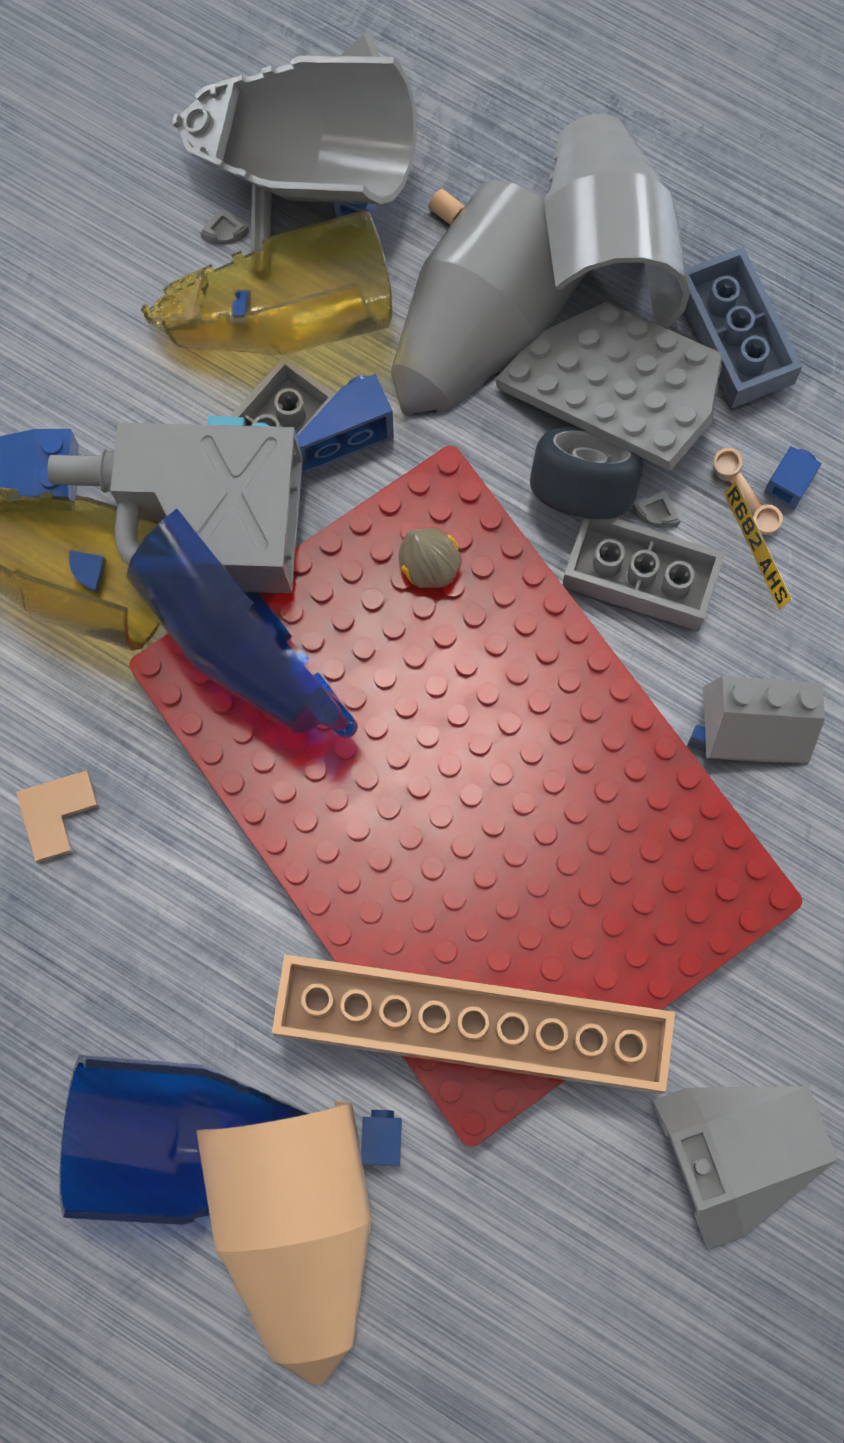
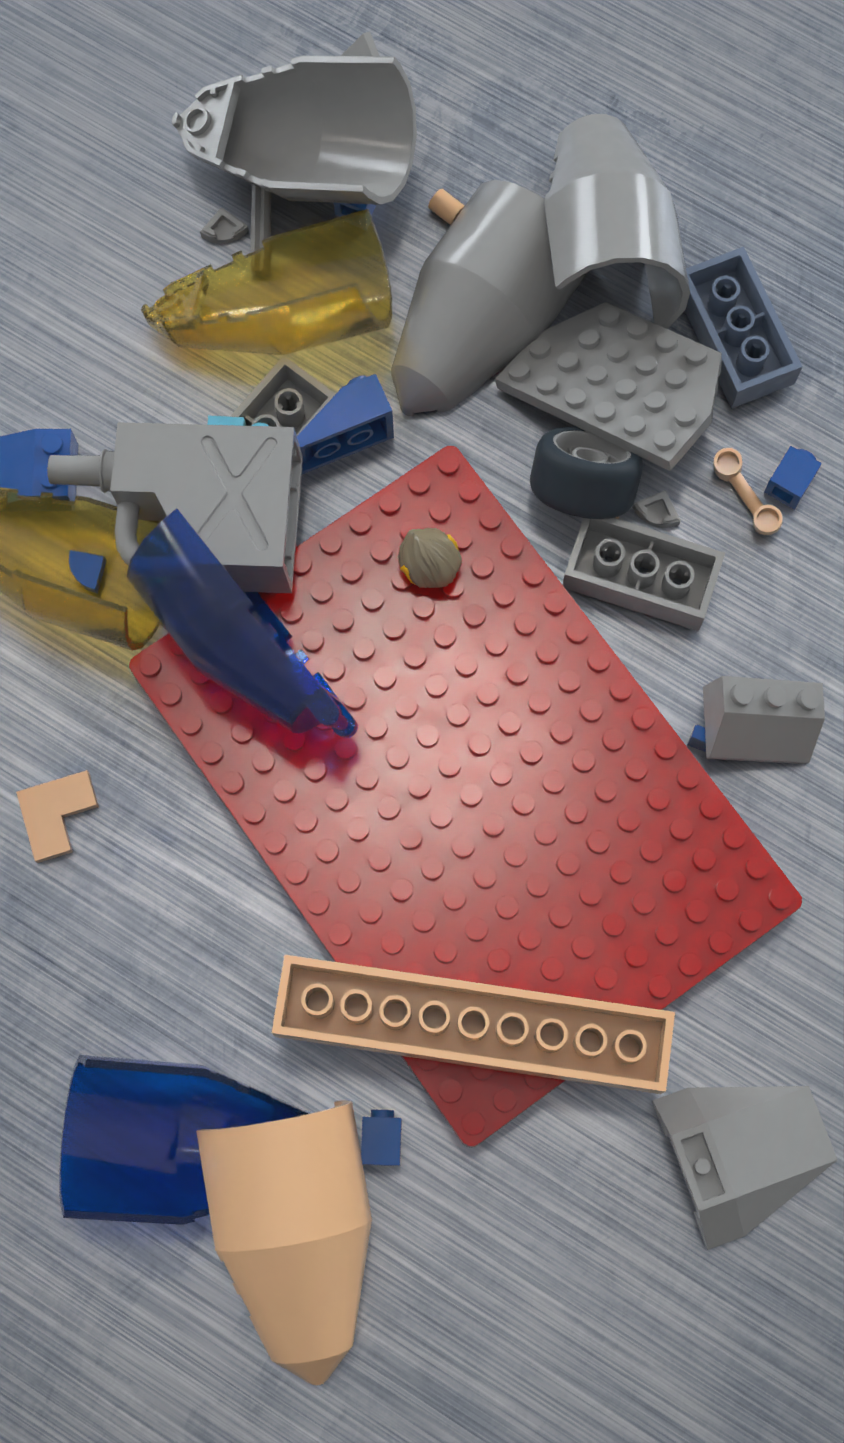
blue tile [231,290,251,326] -> none
yellow sticker [724,481,792,610] -> none

